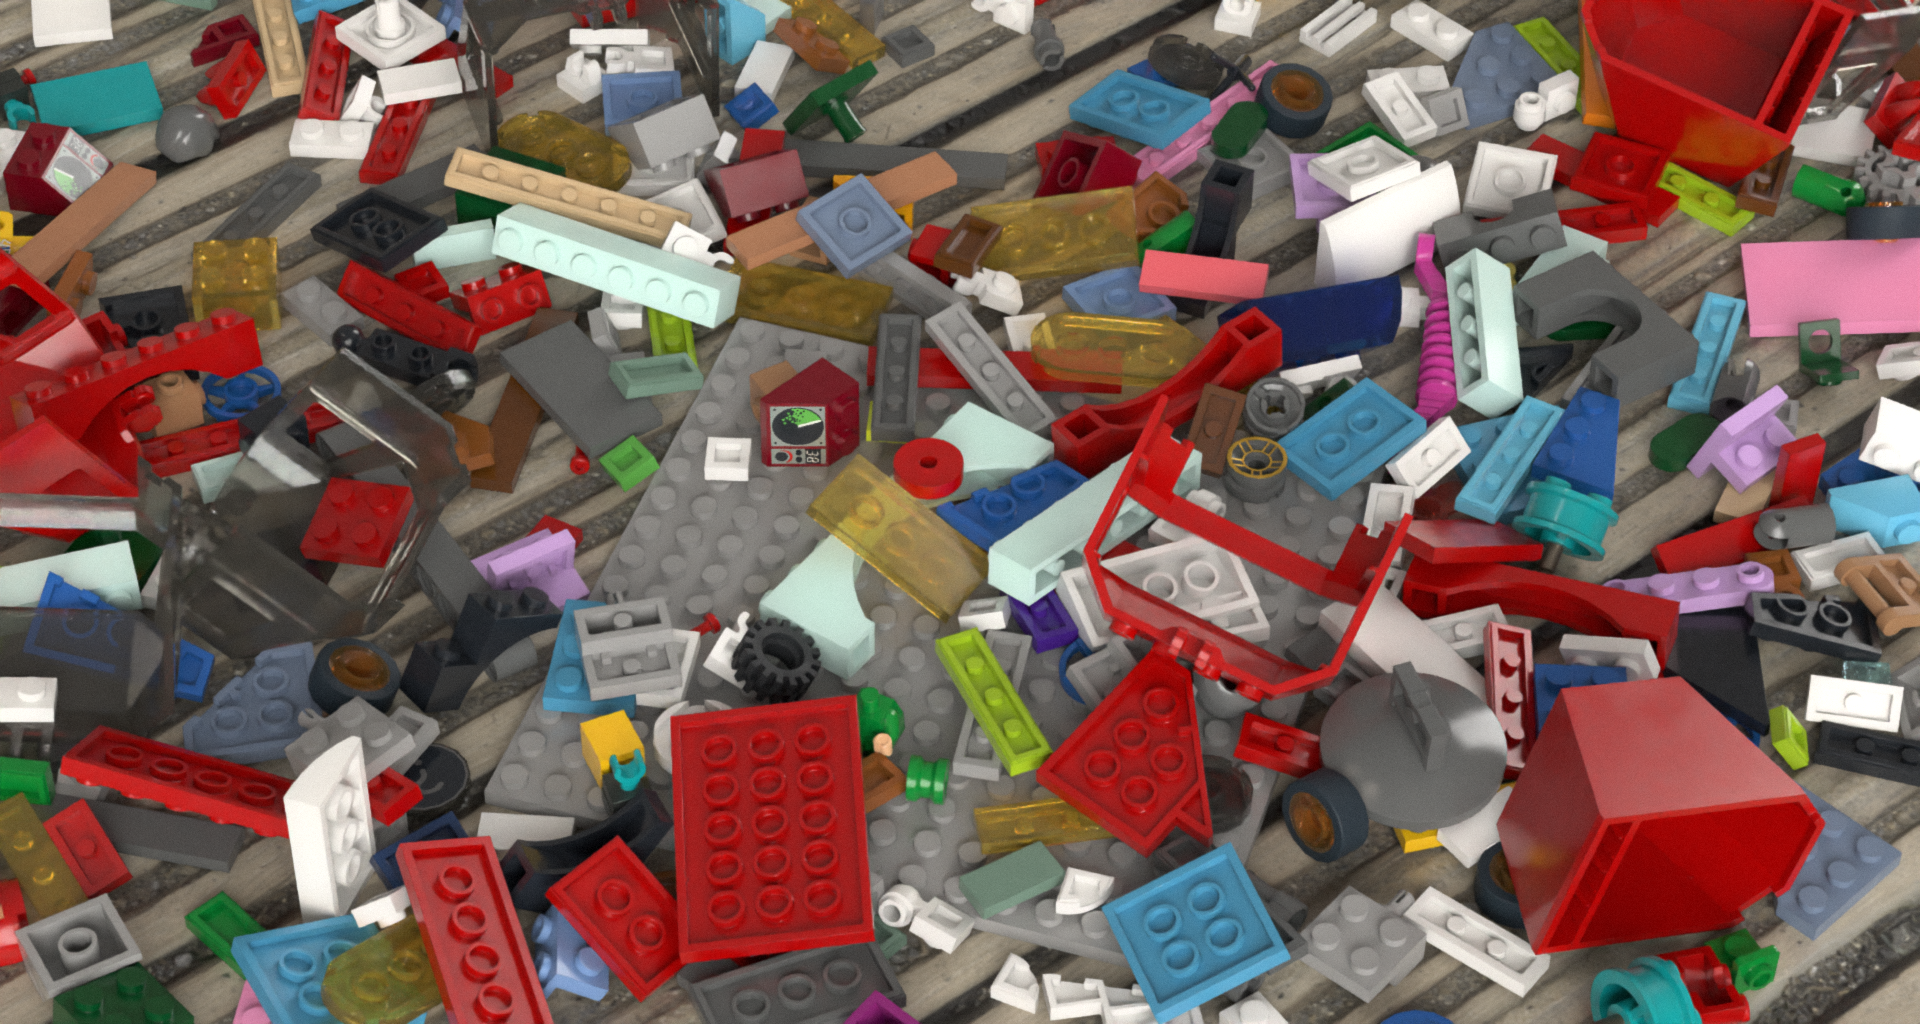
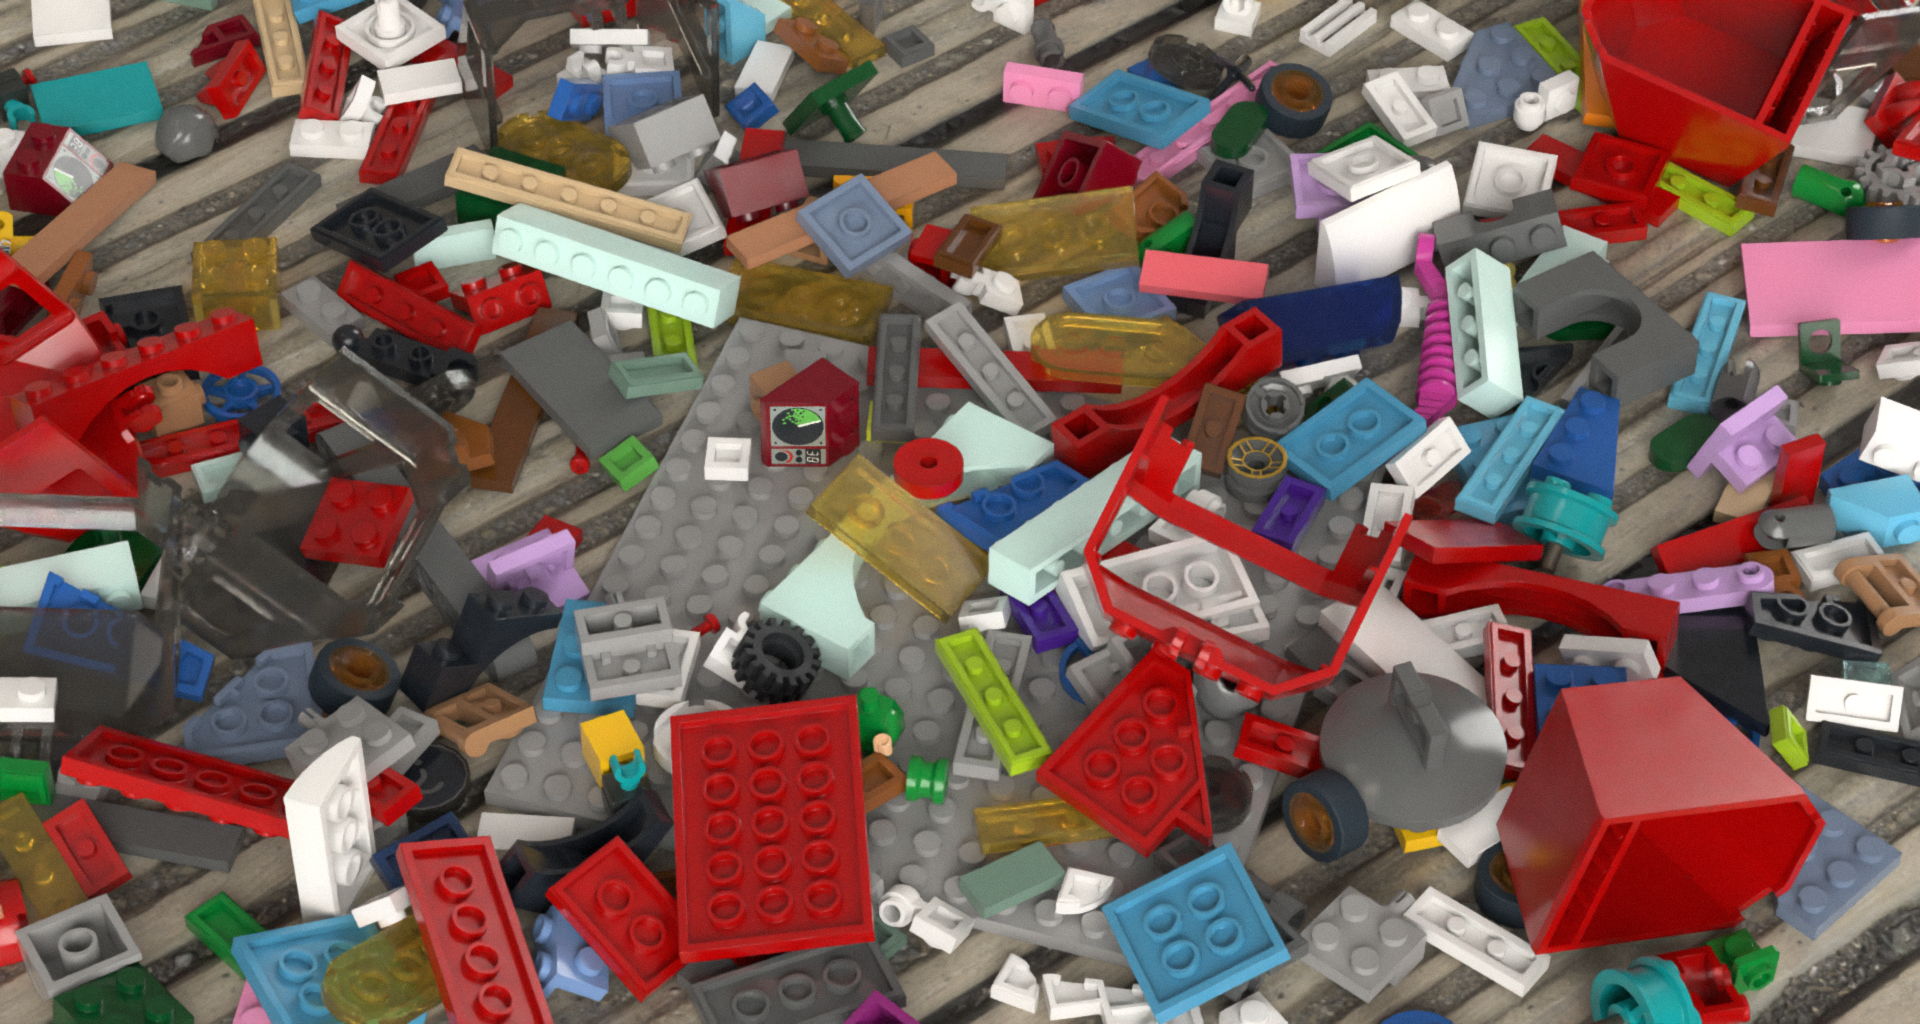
white plate [660,221,734,267] -> none
none -> medium nougat plate [423,682,537,758]
none -> blue plate [547,78,603,121]
none -> bright pink plate [1003,62,1084,112]
none -> dark purple plate [1251,475,1326,552]

